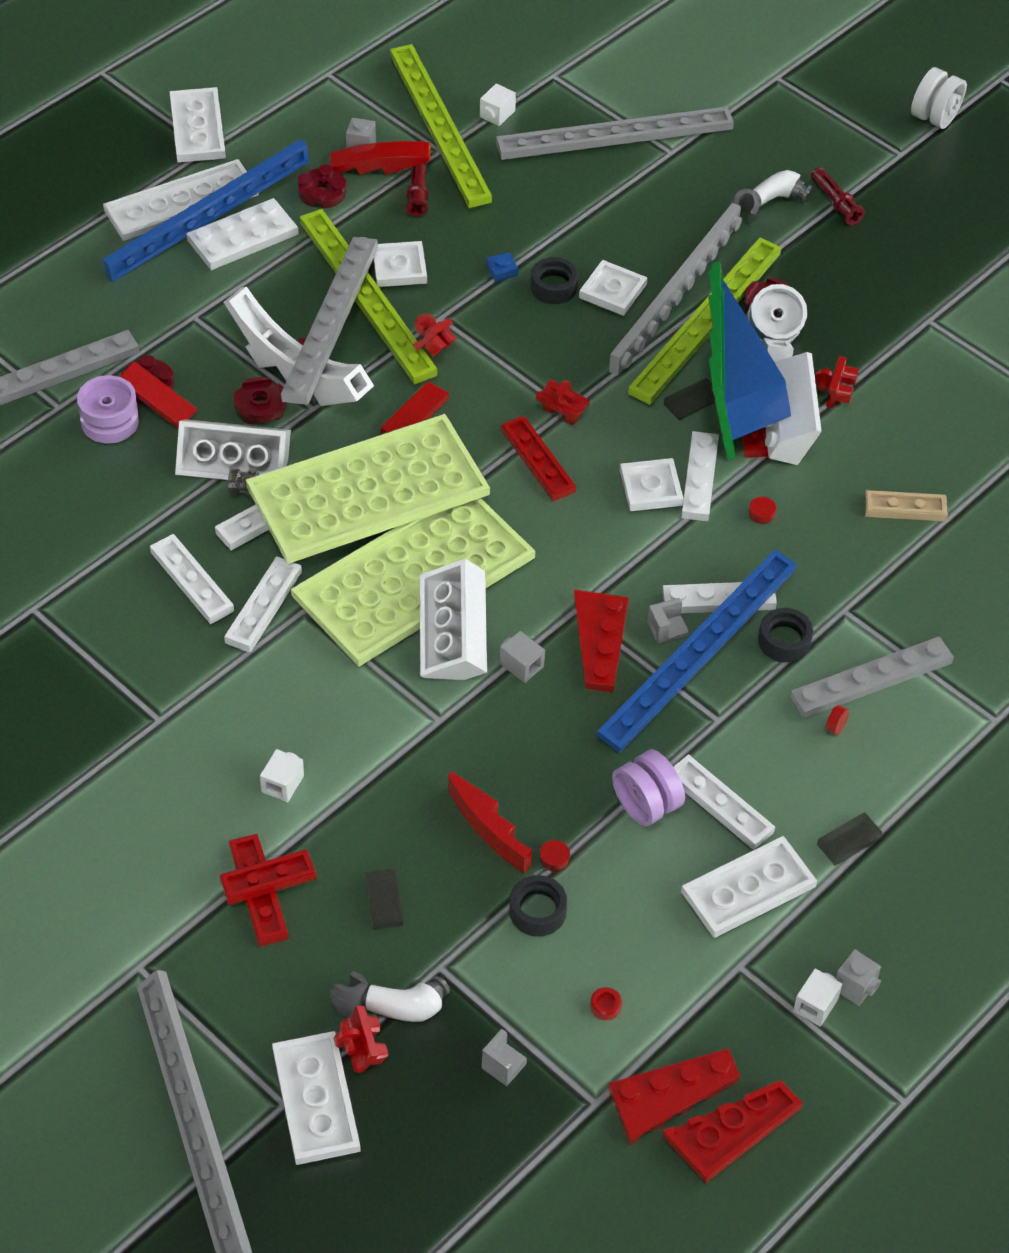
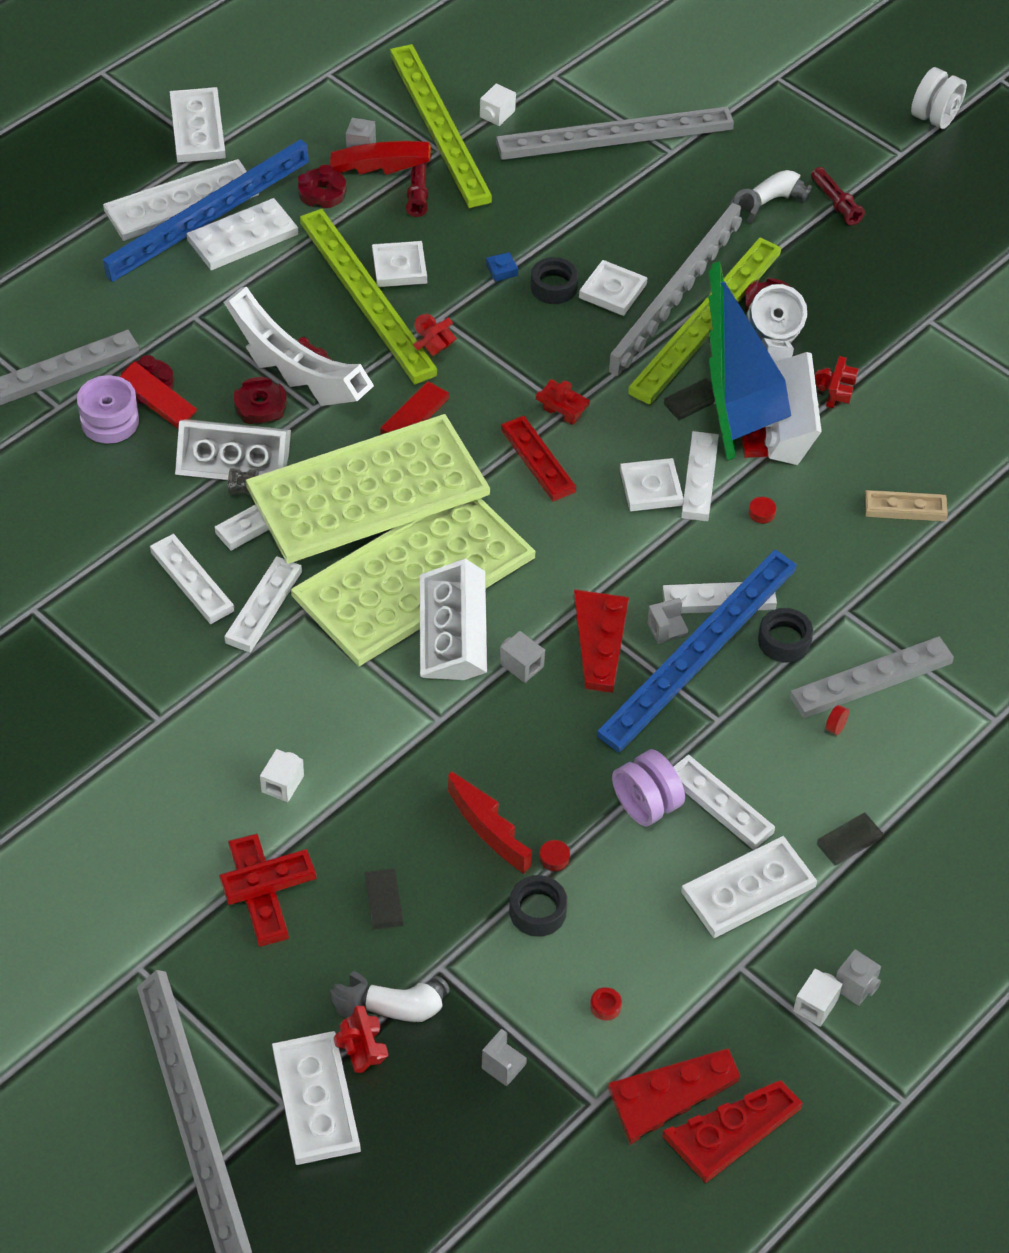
light grey plate [281,237,378,405] -> none

